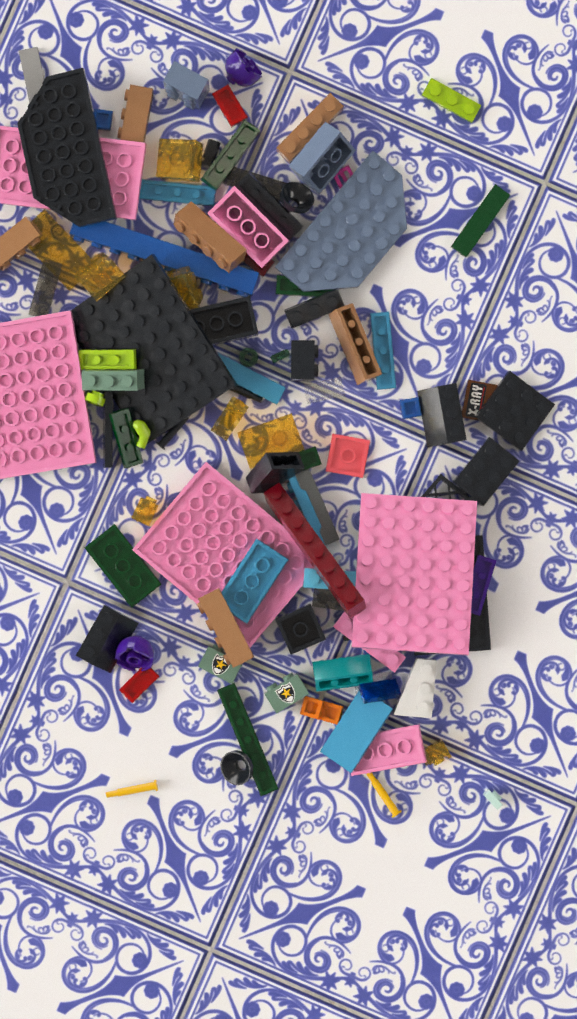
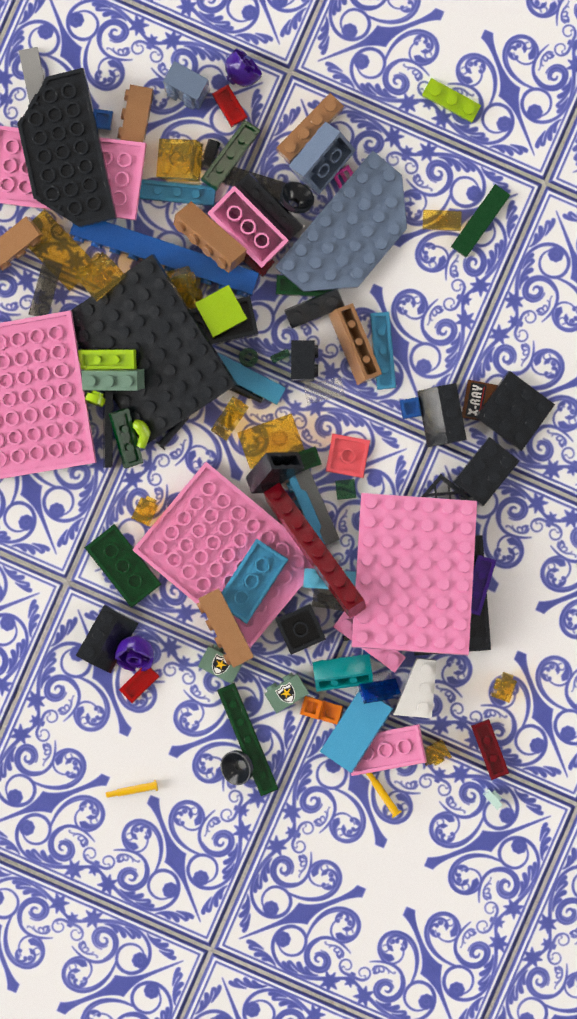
none -> lime tile [195,285,247,338]
none -> clear green tile [335,479,356,500]
none -> clear yellow plate [422,210,462,231]
none -> dark red plate [471,719,509,780]
none -> clear yellow brick [490,672,517,703]

